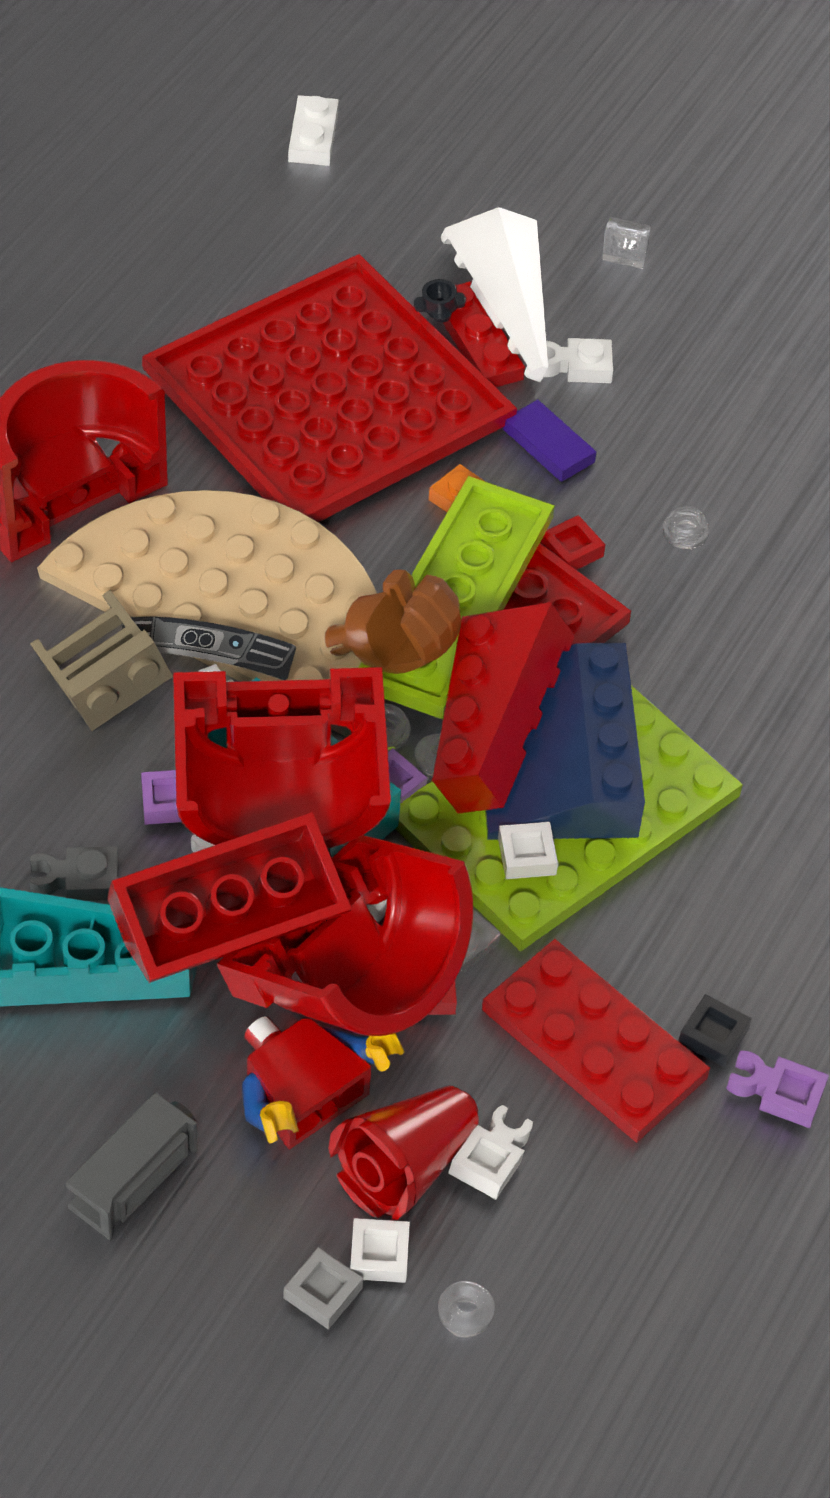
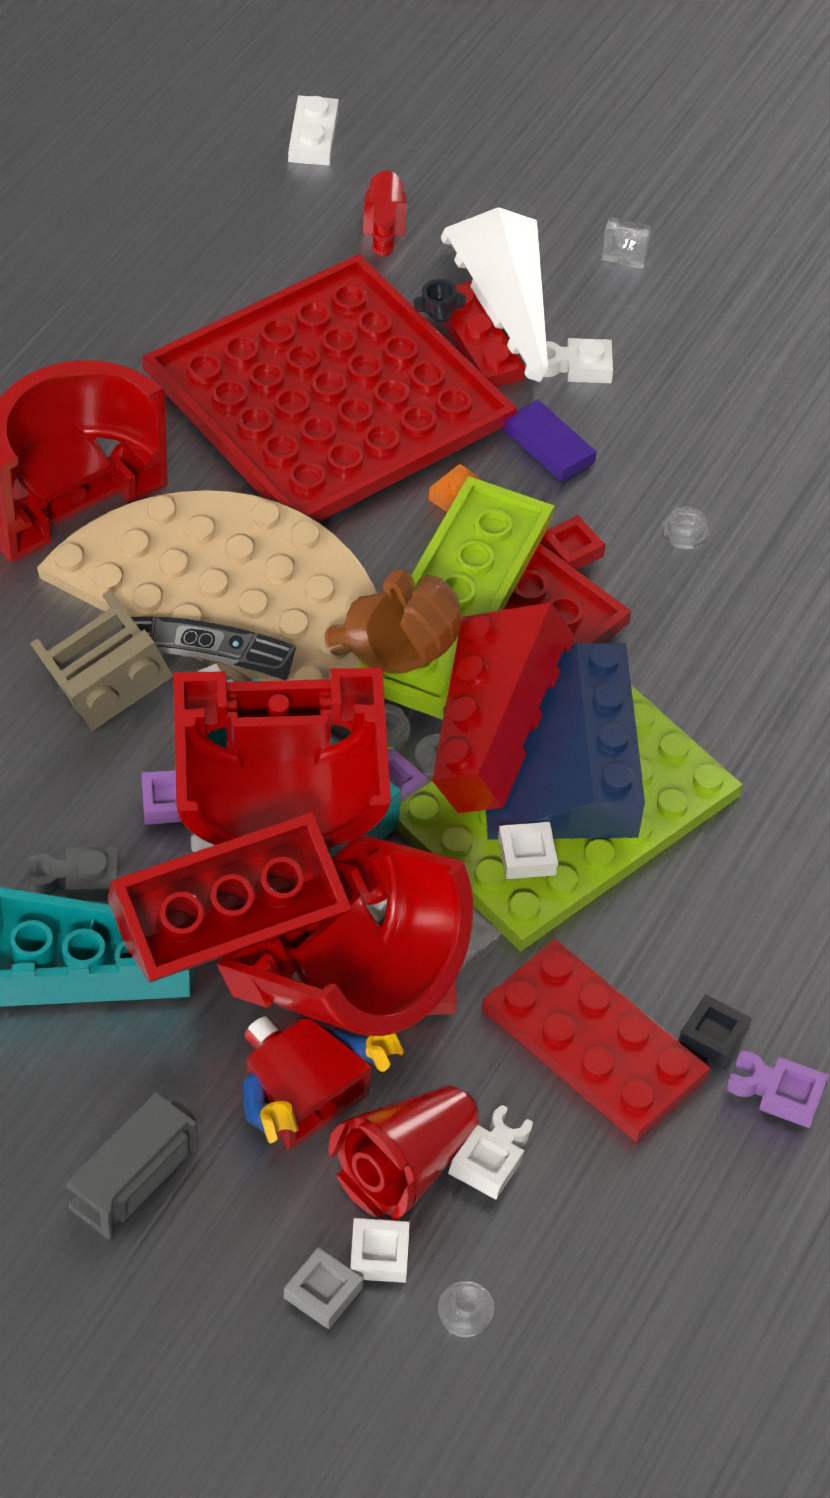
none -> red arm [363,170,407,256]

